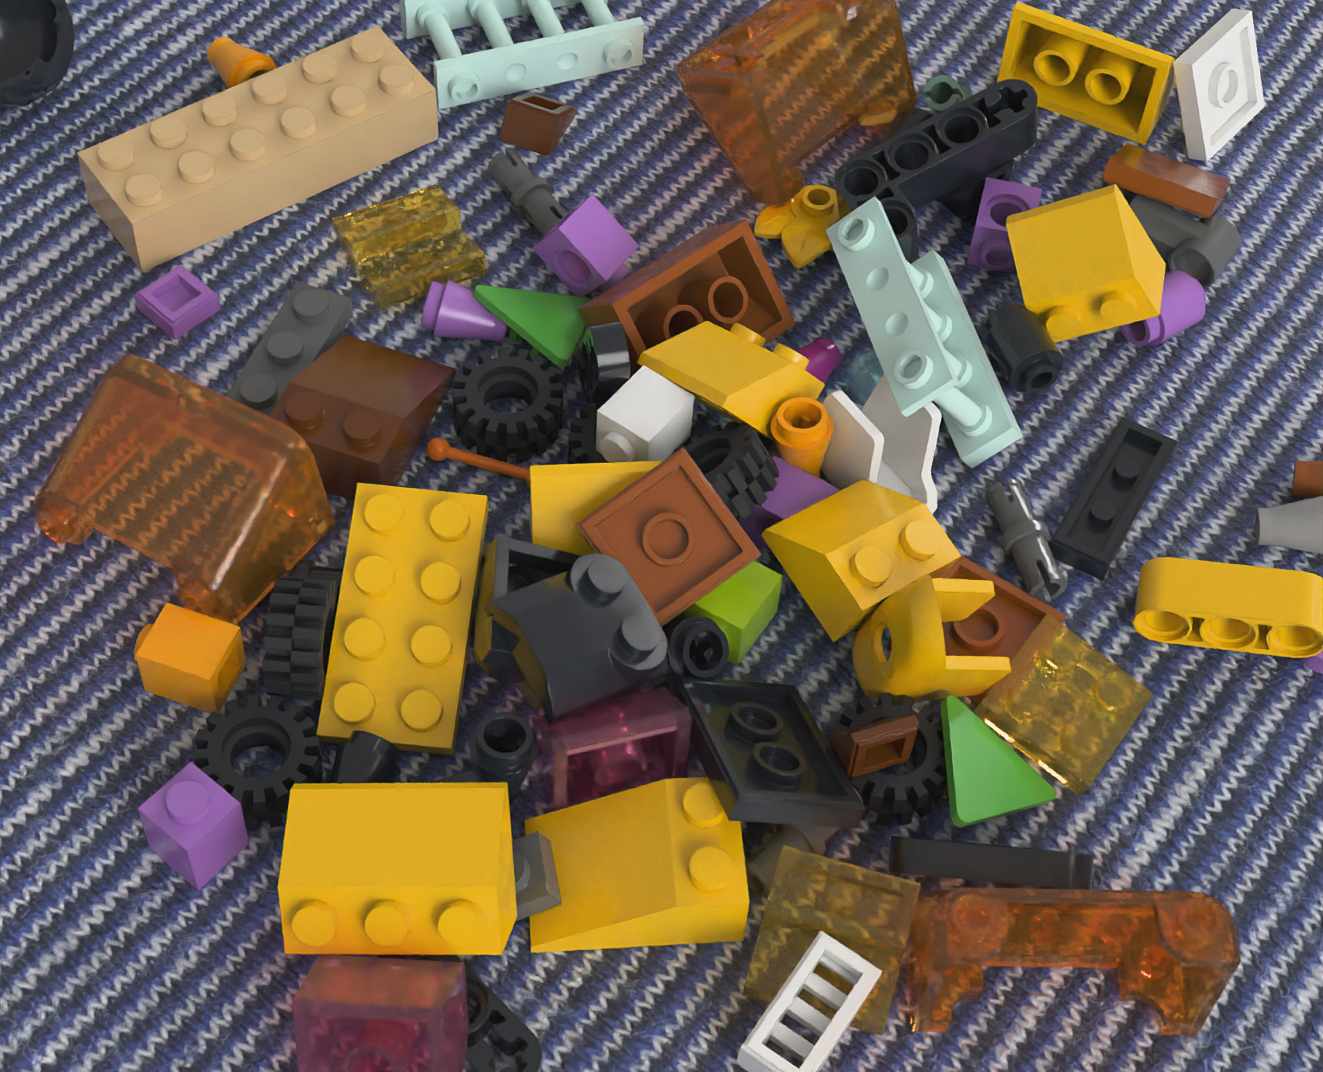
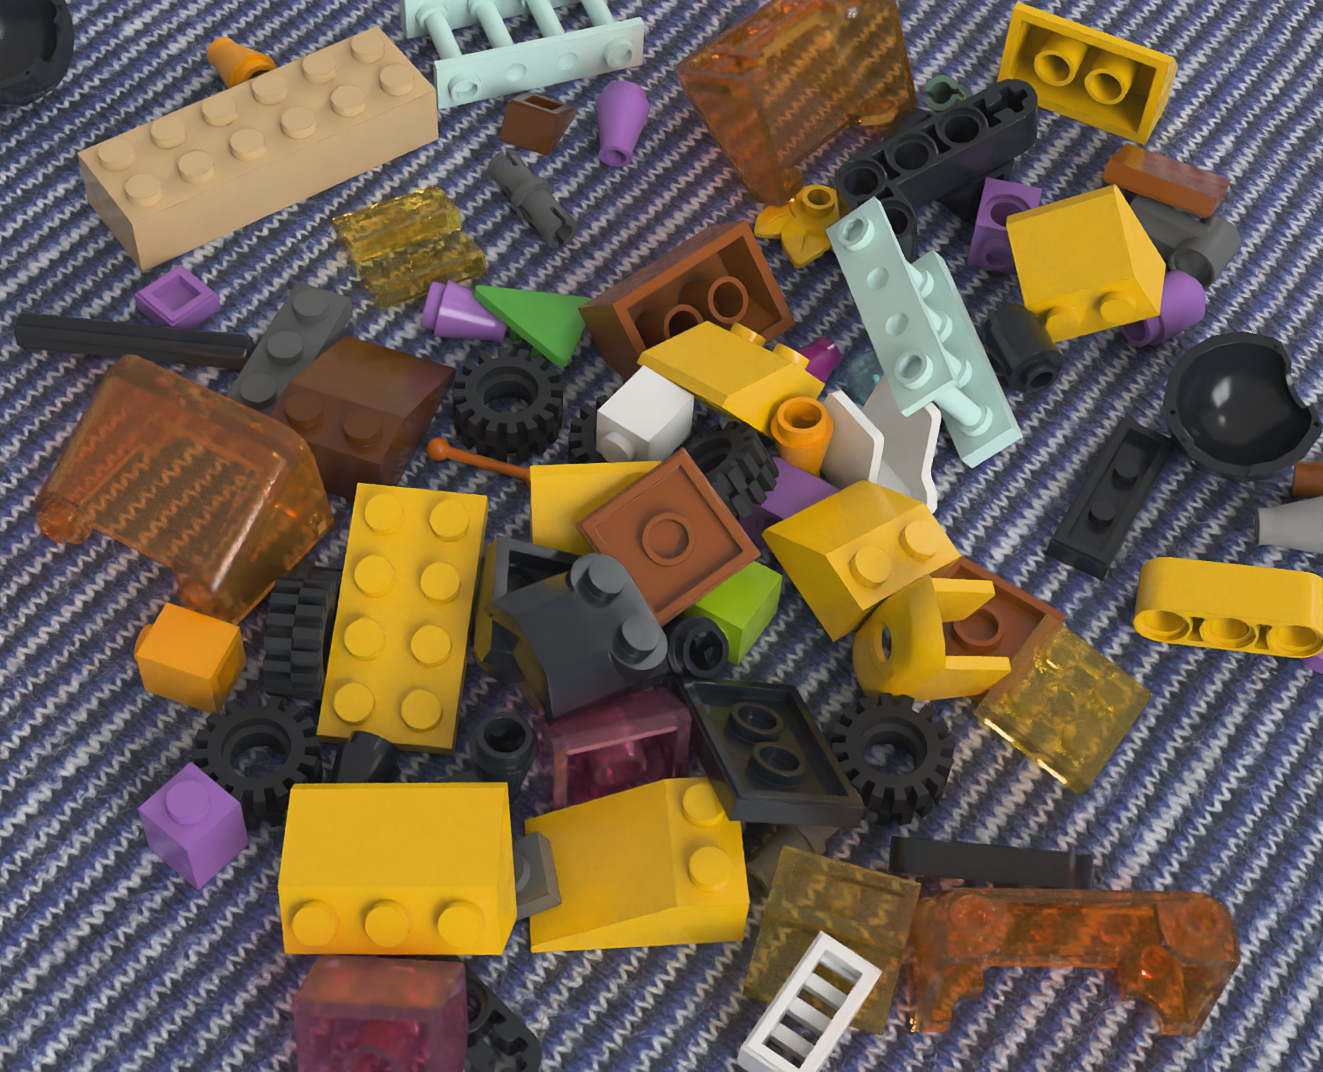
medium lavender brick [532,194,639,297] -> none
black beam [577,322,630,404] -> none
reddish brown slope [830,715,919,778] -> none
bright green piece [940,695,1056,828] -> none
dark grey pin [985,479,1068,602] -> none
white plate [1173,9,1265,161] -> none
none -> black axle [14,312,255,370]
none -> medium lavender cone [596,81,650,167]
none -> black cylinder [1163,331,1323,483]

